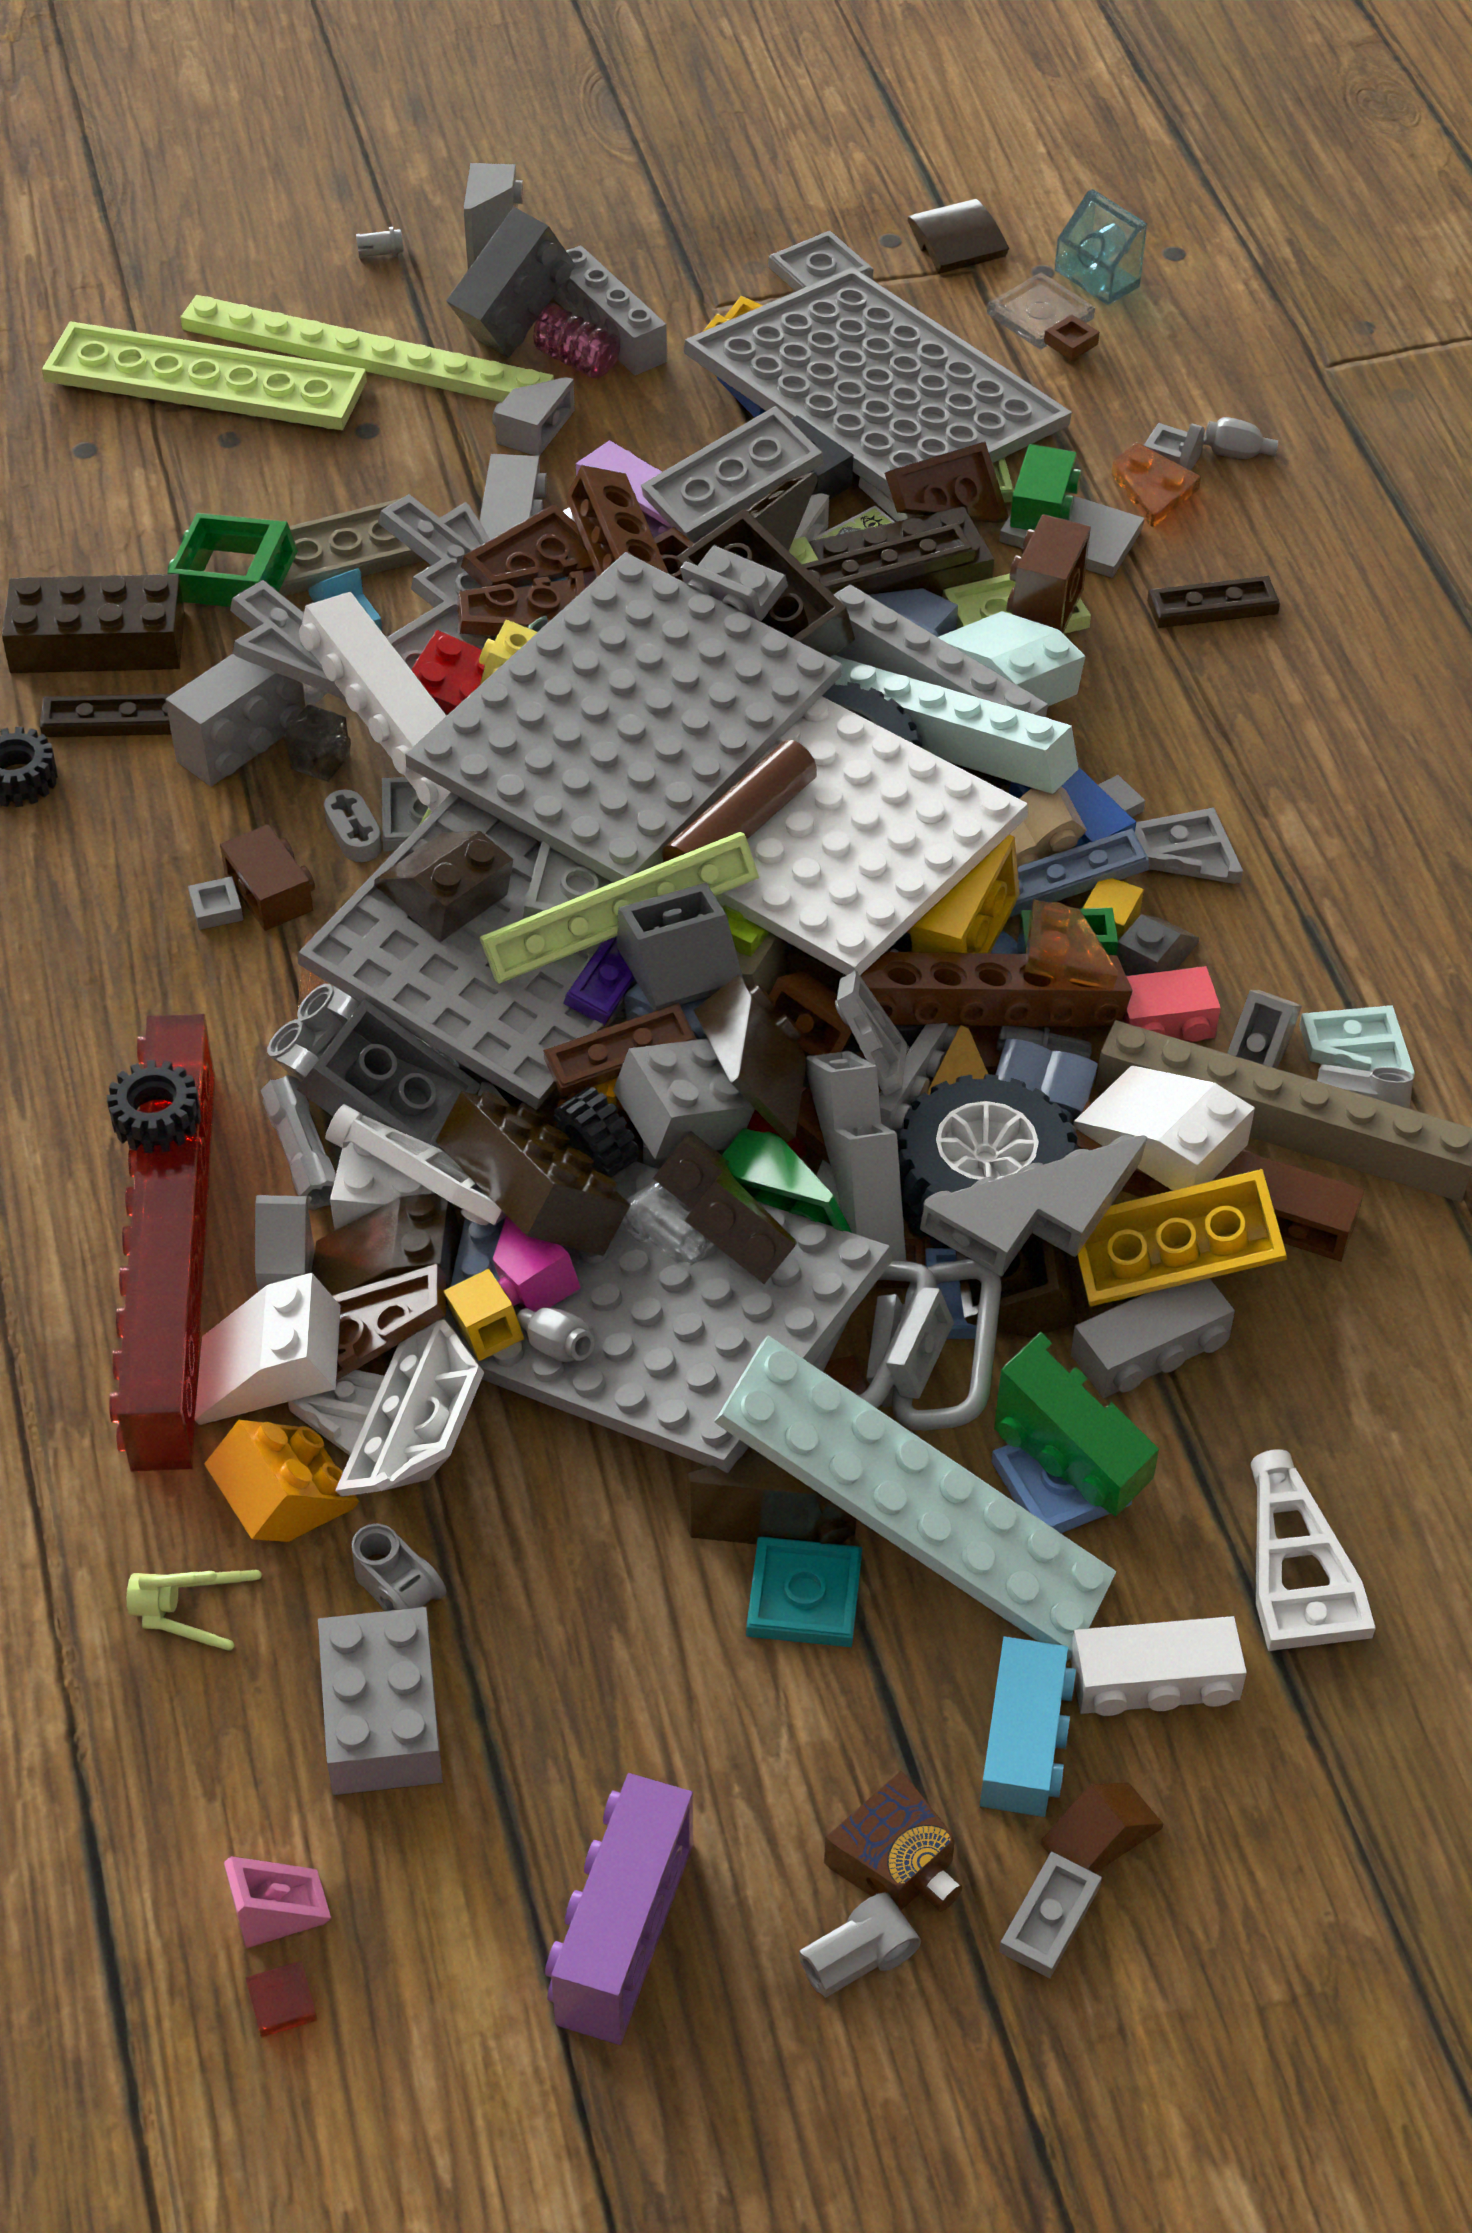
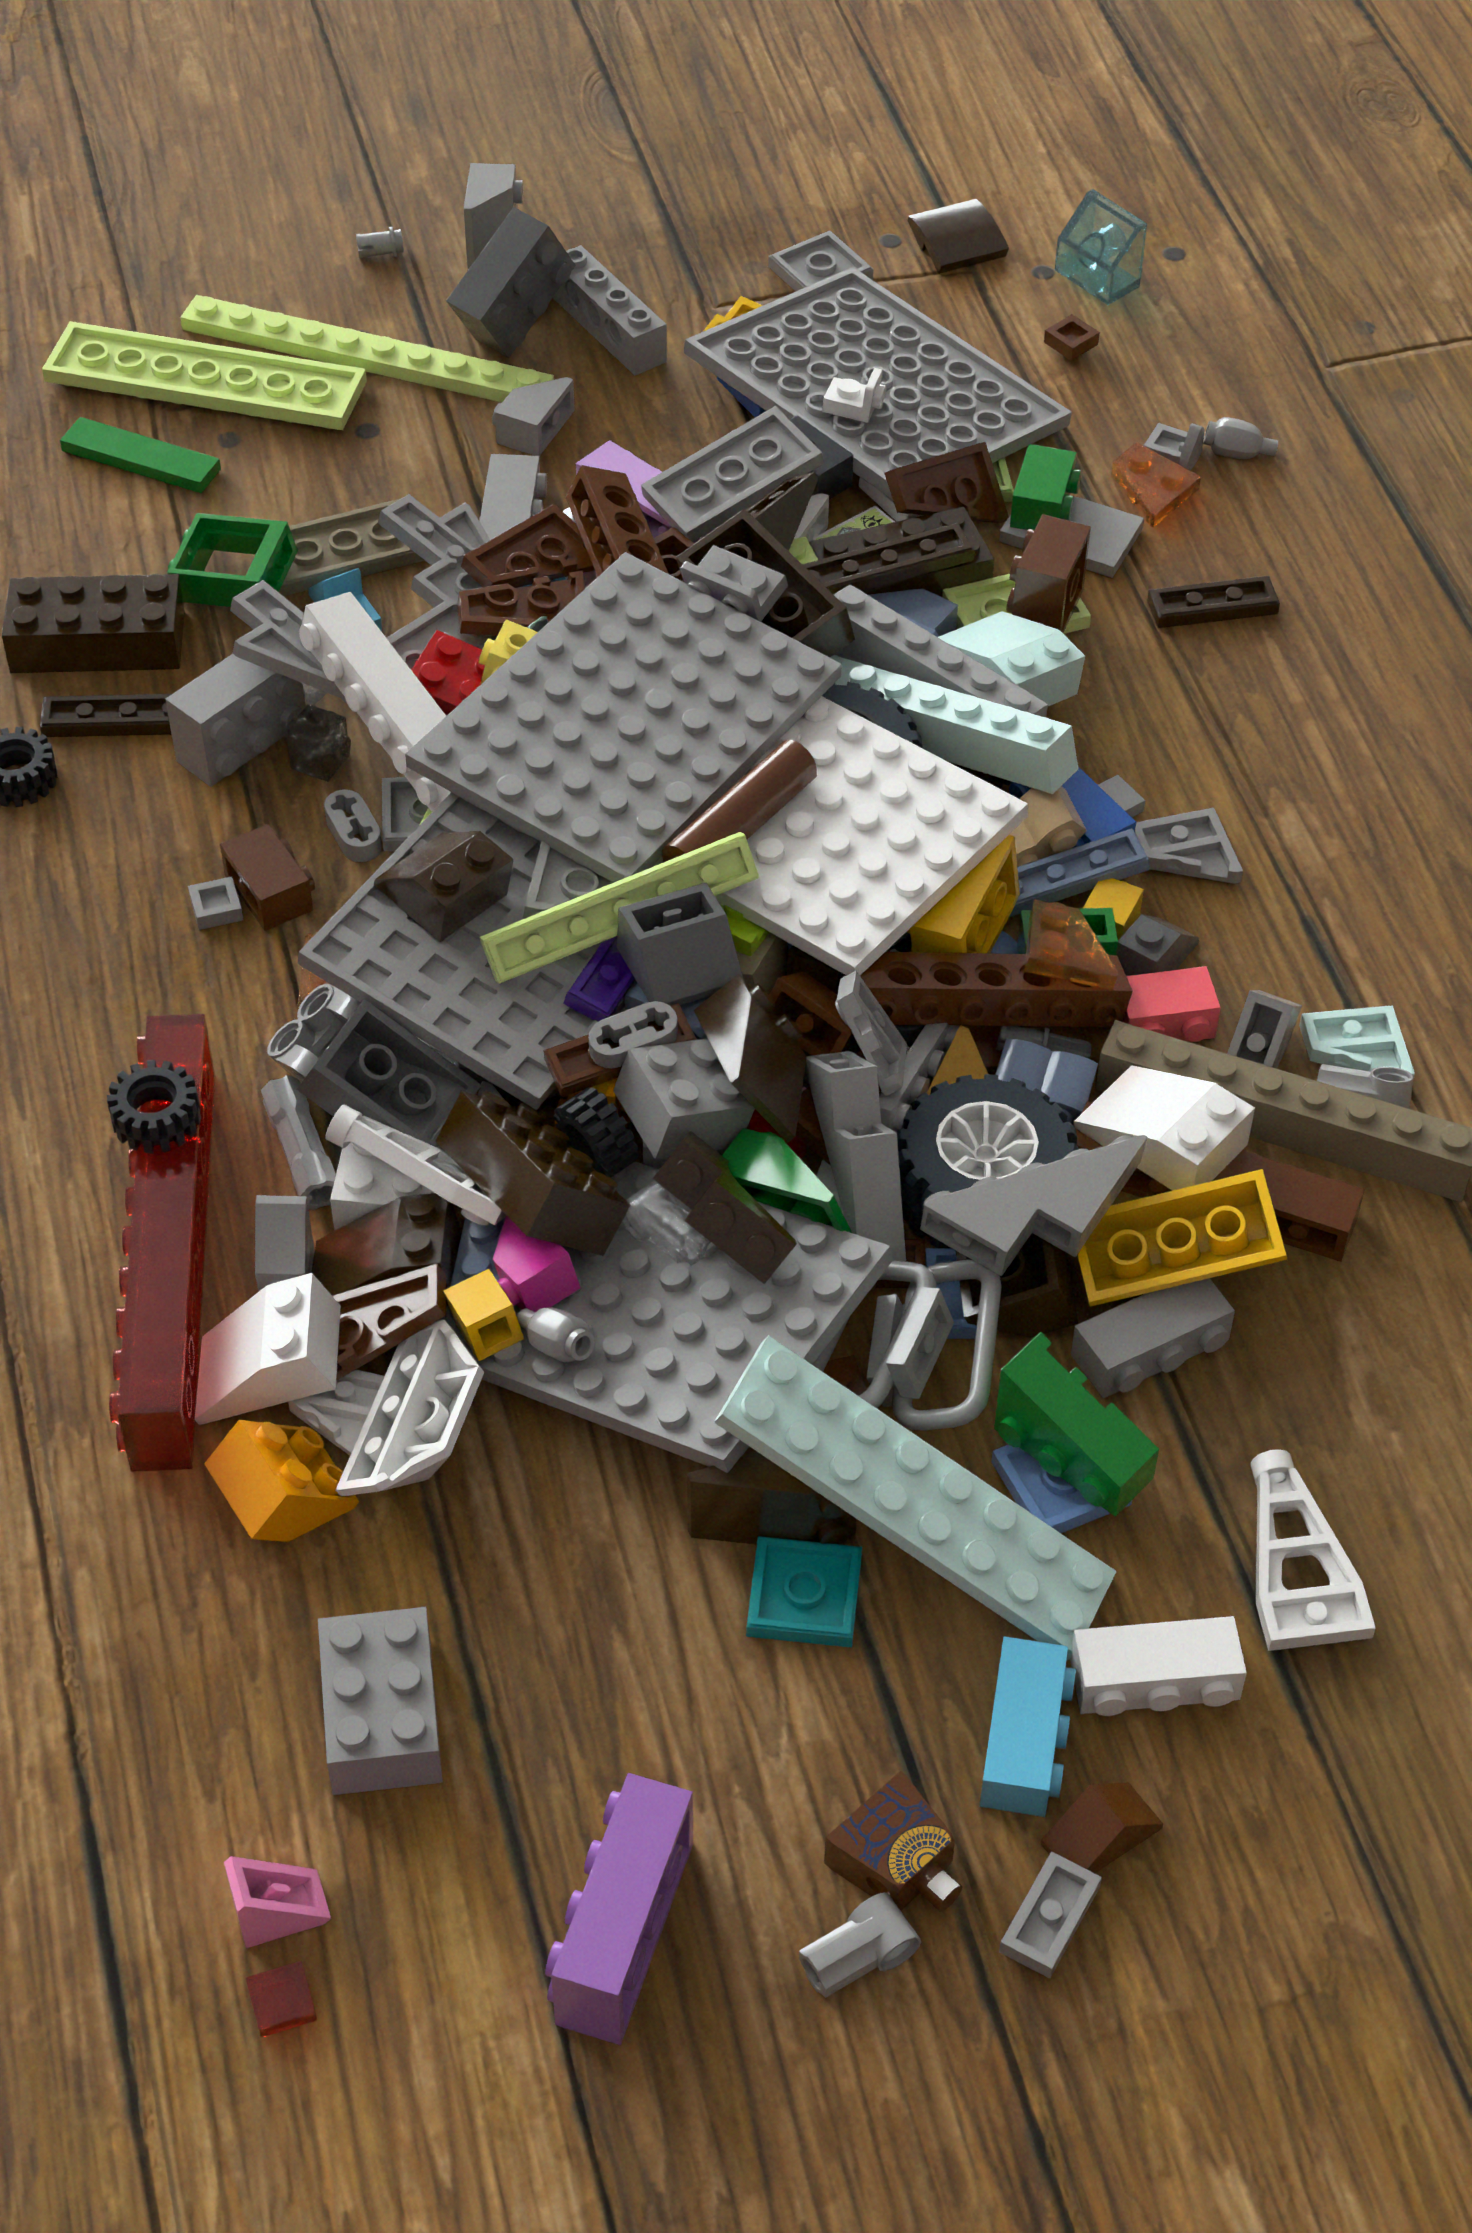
yellowish green plant [126,1570,262,1651] -> none
light grey piece [352,1523,446,1611] -> none
clear pink piece [533,303,620,379] -> none
clear tile [987,272,1095,350] -> none
none -> green tile [60,417,221,493]
none -> light grey beam [588,1001,678,1068]
none -> white bracket [822,368,886,423]

